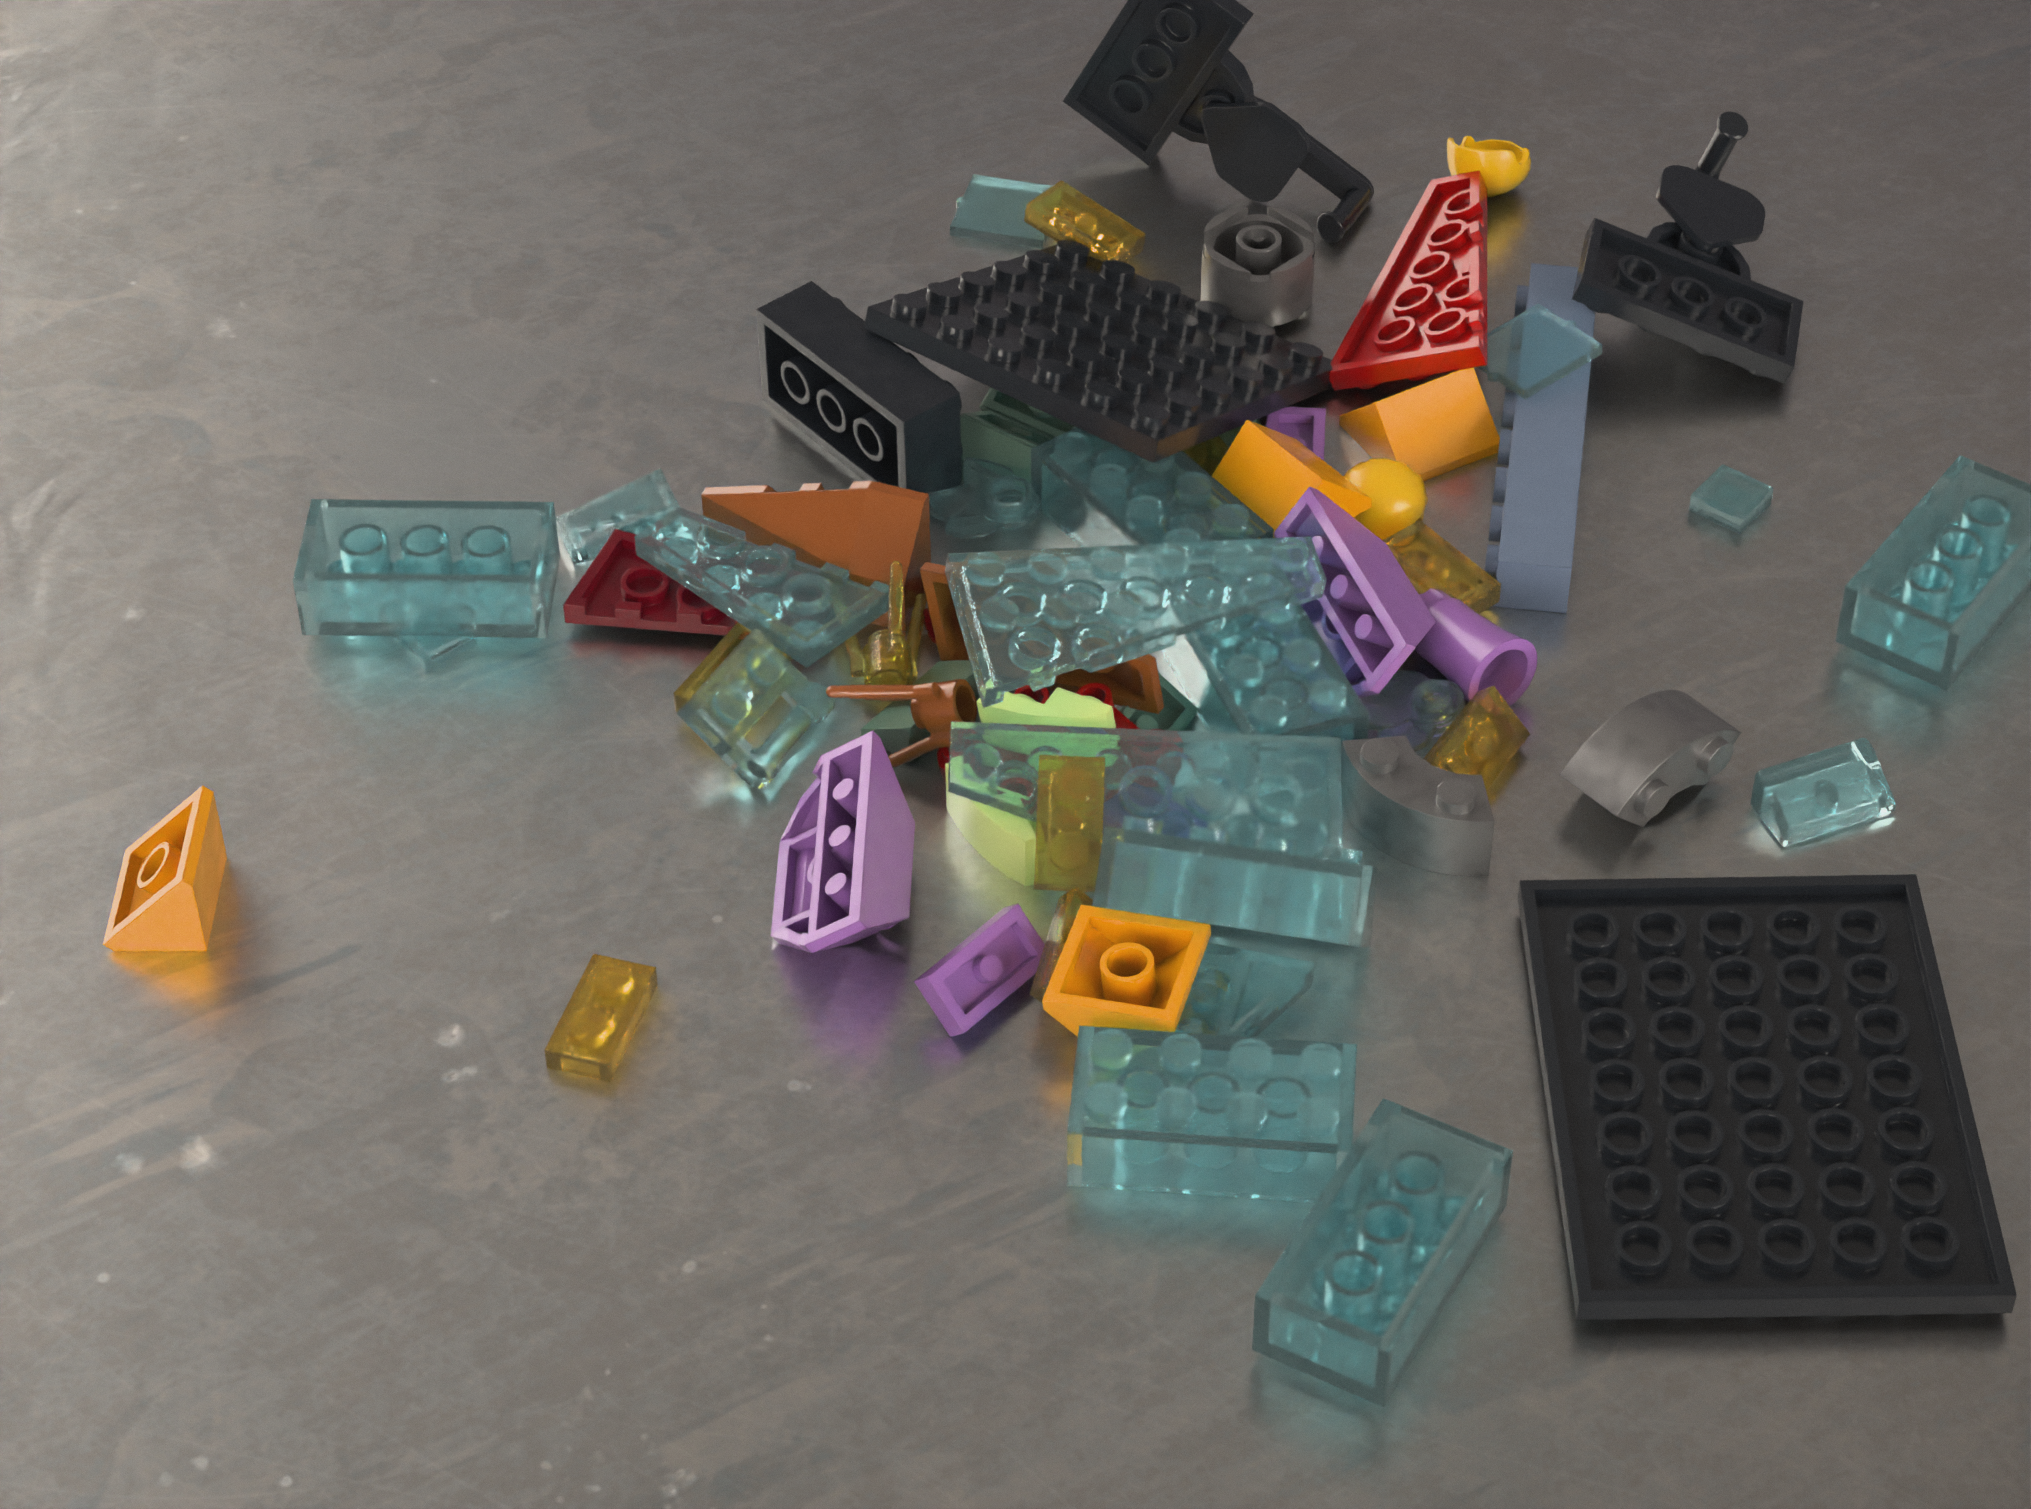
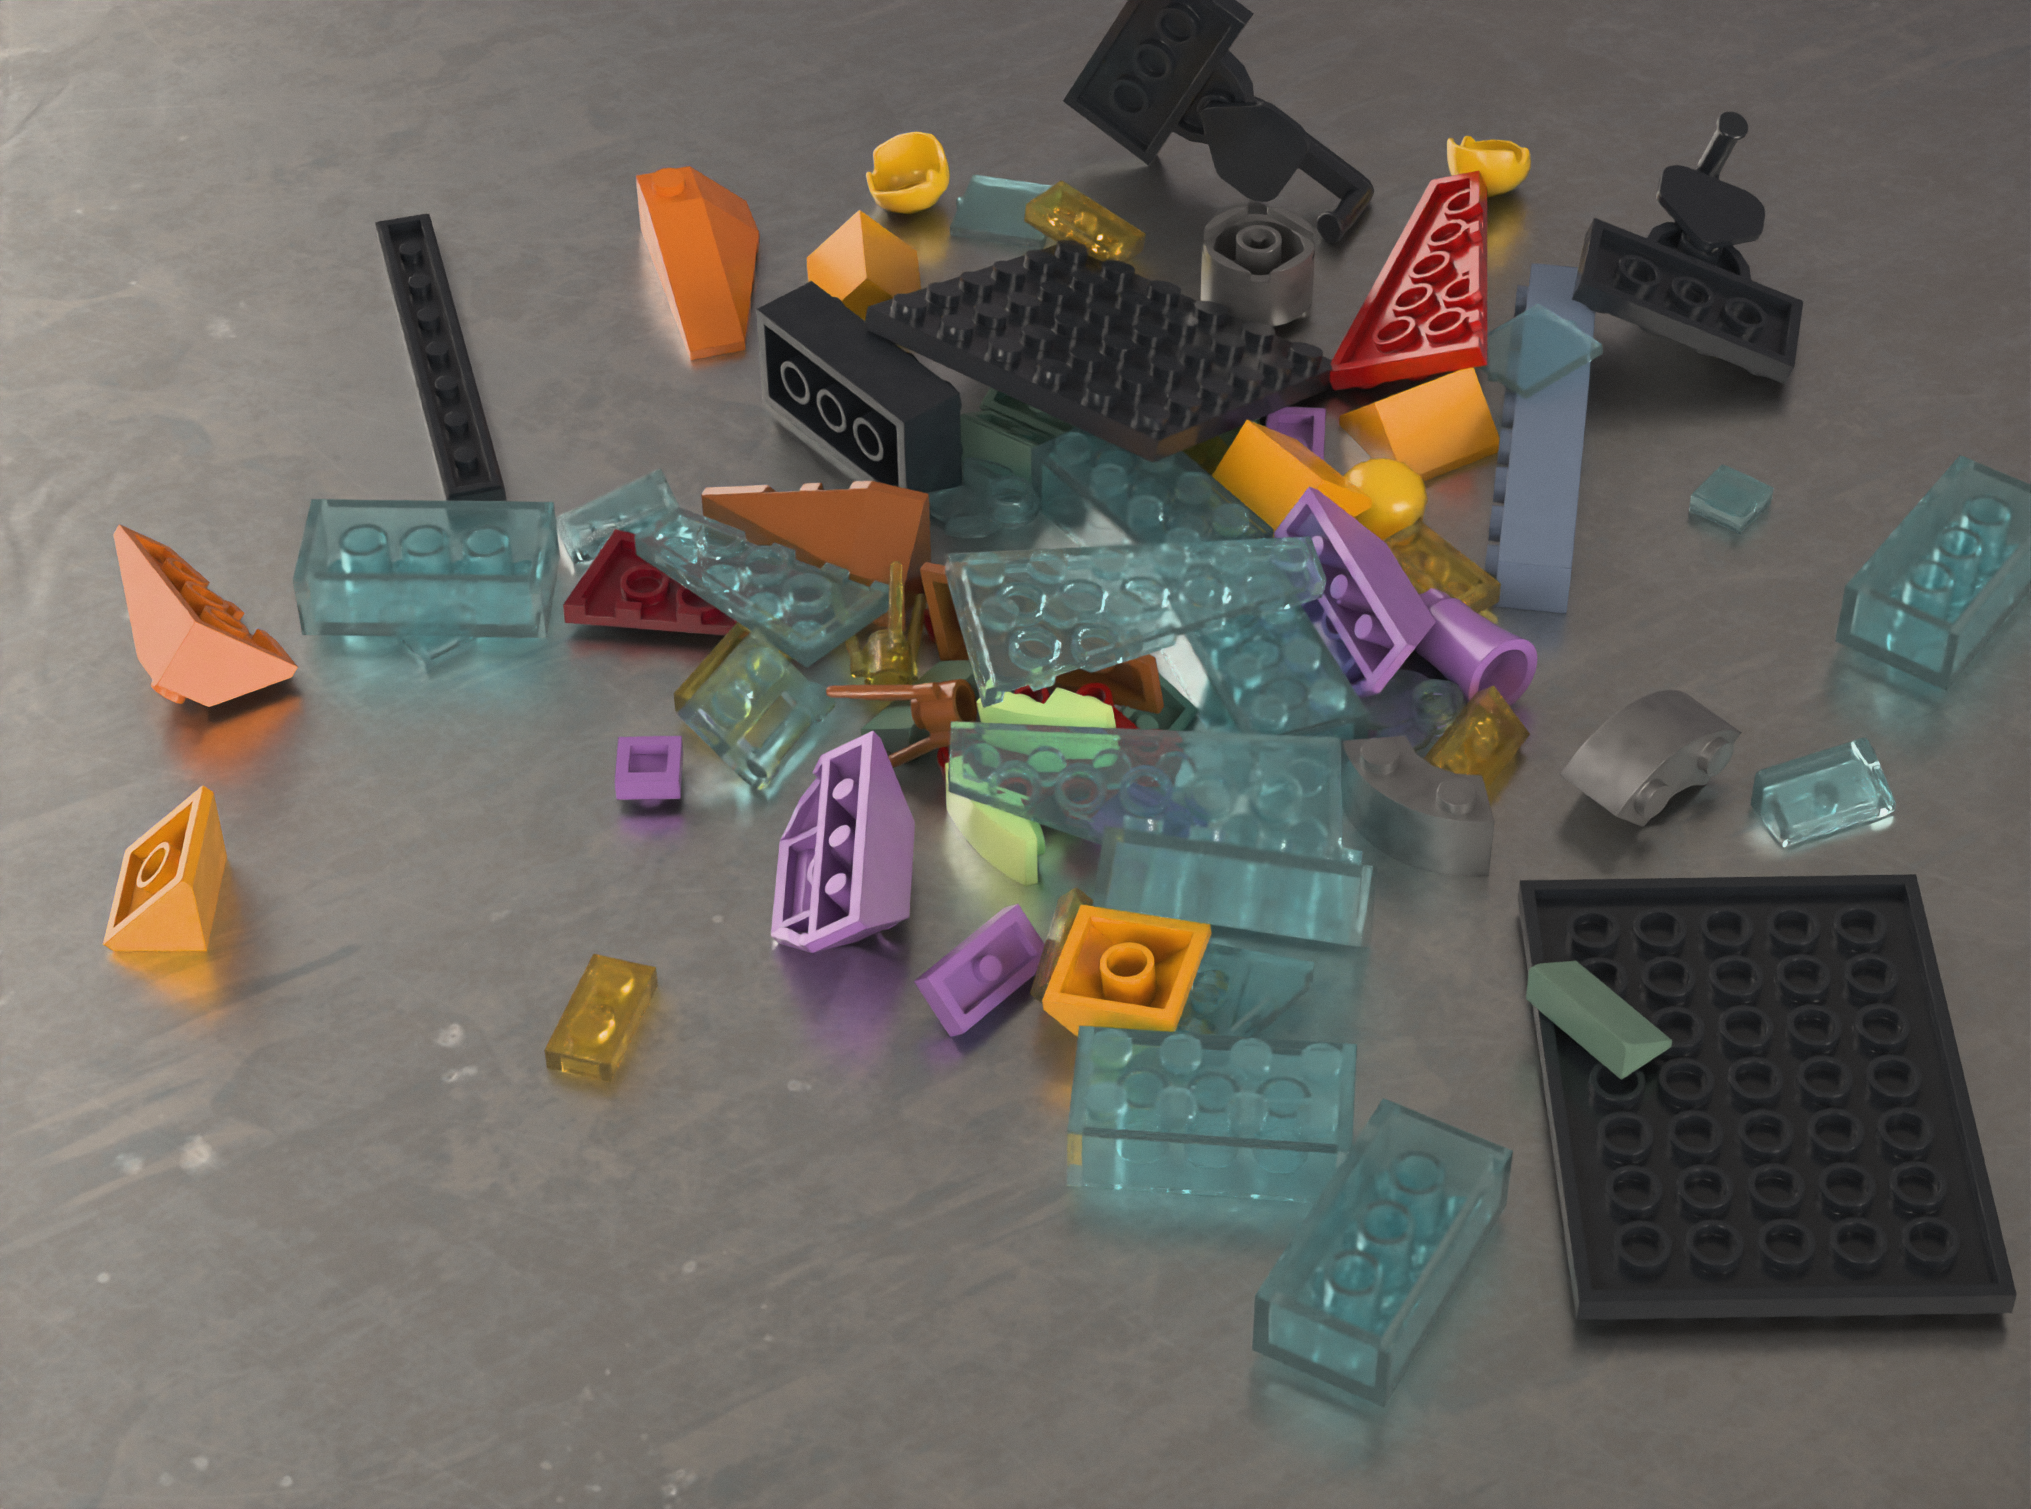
clear yellow plate [1033,755,1105,892] -> none
none -> orange wedge [113,524,298,707]
none -> black tile [375,213,507,515]
none -> medium lavender plate [615,736,684,800]
none -> orange wedge [636,166,760,360]
none -> light orange slope [806,210,921,321]
none -> yellow hair [866,131,950,214]
none -> sand green slope [1526,961,1672,1080]

